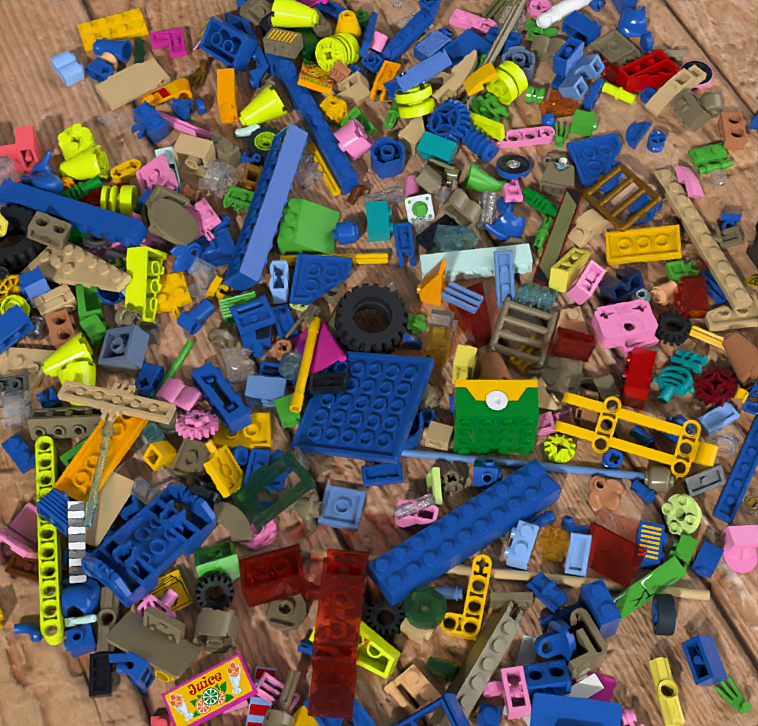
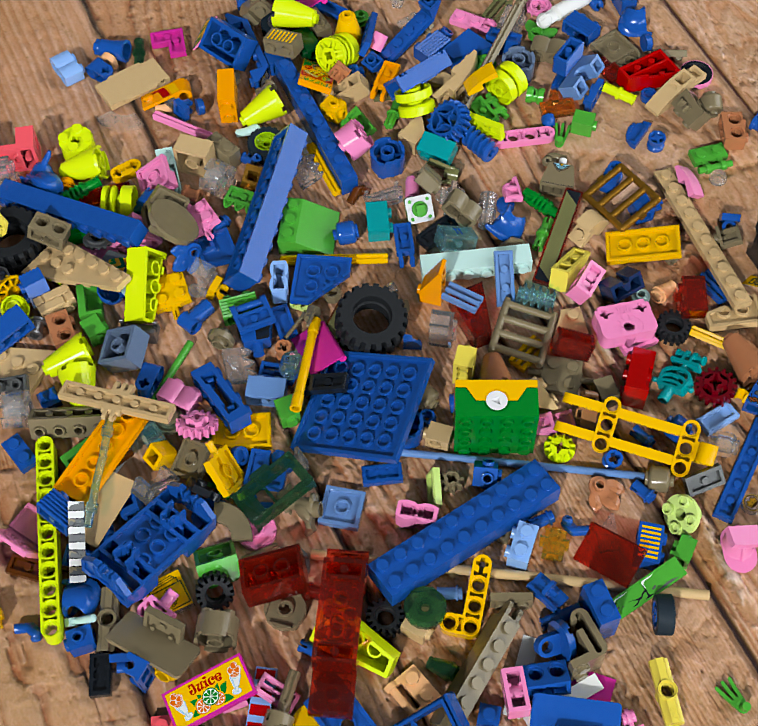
yellow plate [77,8,149,52] -> none
dark tan wheel [115,307,142,327] -> none
blue brick [131,101,169,144] -> none
pearl gold piece [188,60,207,88] -> none
clear axle [394,494,435,520] -> none
bright green plant [407,313,428,335] -> none
clear plate [412,216,431,235] -> none
clear yellow brick [426,326,451,368] -> none
bright green hat [463,162,507,192] -> none
bright pink tile [482,680,503,698] -> none
tile [495,154,531,180] -> none
light blue tile [564,532,592,577] -> none
blue plate [566,133,622,188] -> none
bright green plate [664,260,700,282] -> none
blue brick [681,635,728,686] -> none
blue brick [691,541,724,578] -> none

